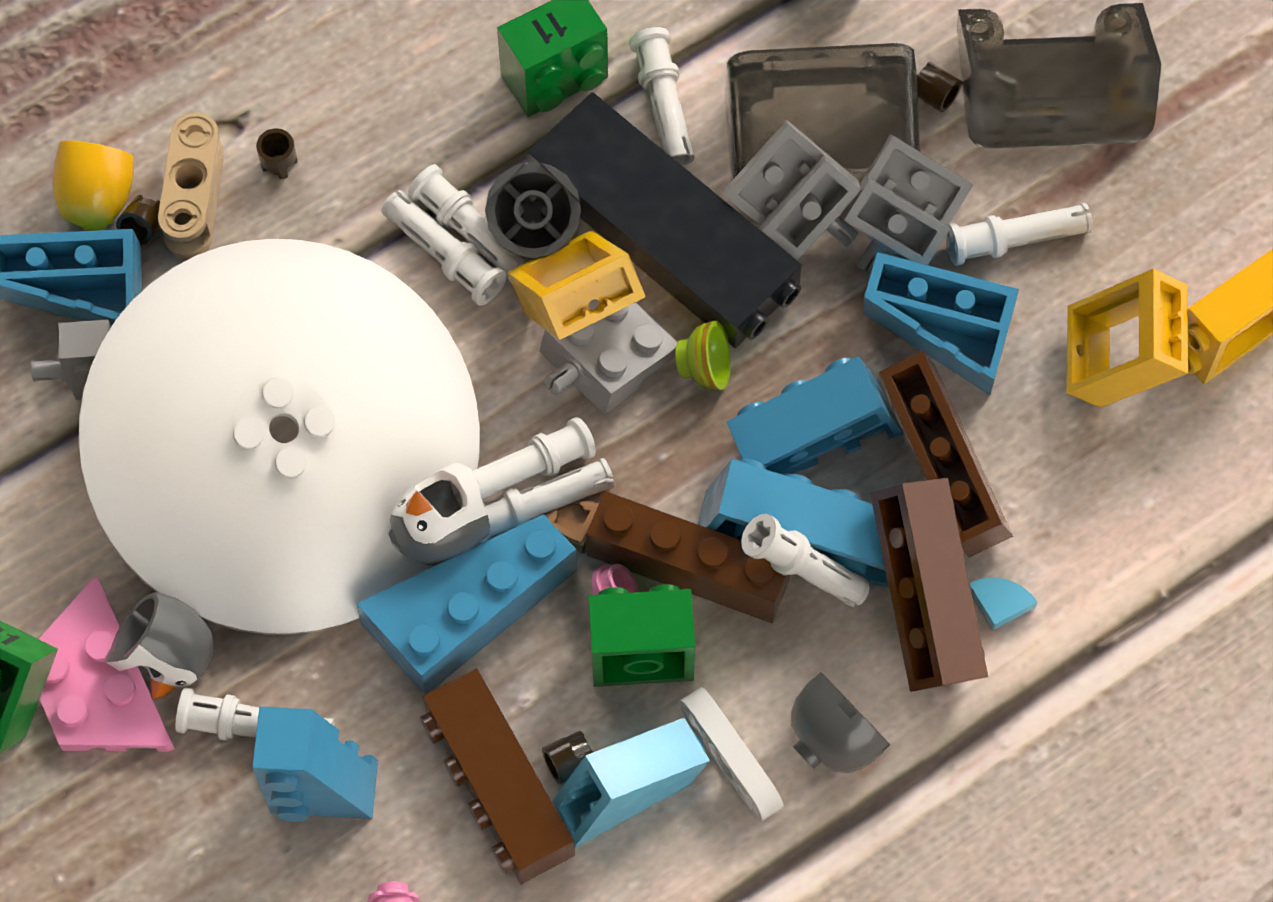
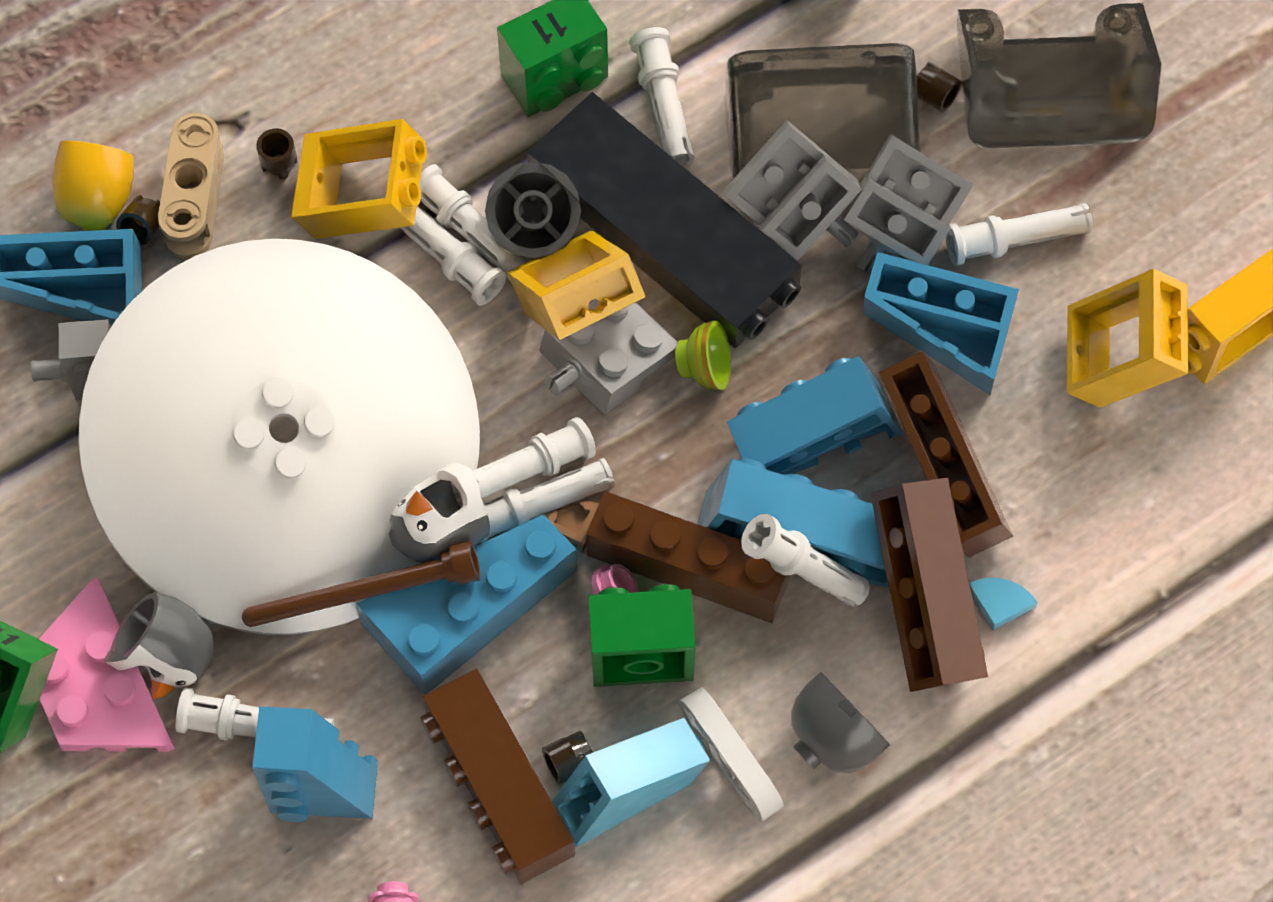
none -> reddish brown piece [241,541,481,627]
none -> yellow window [291,119,427,239]

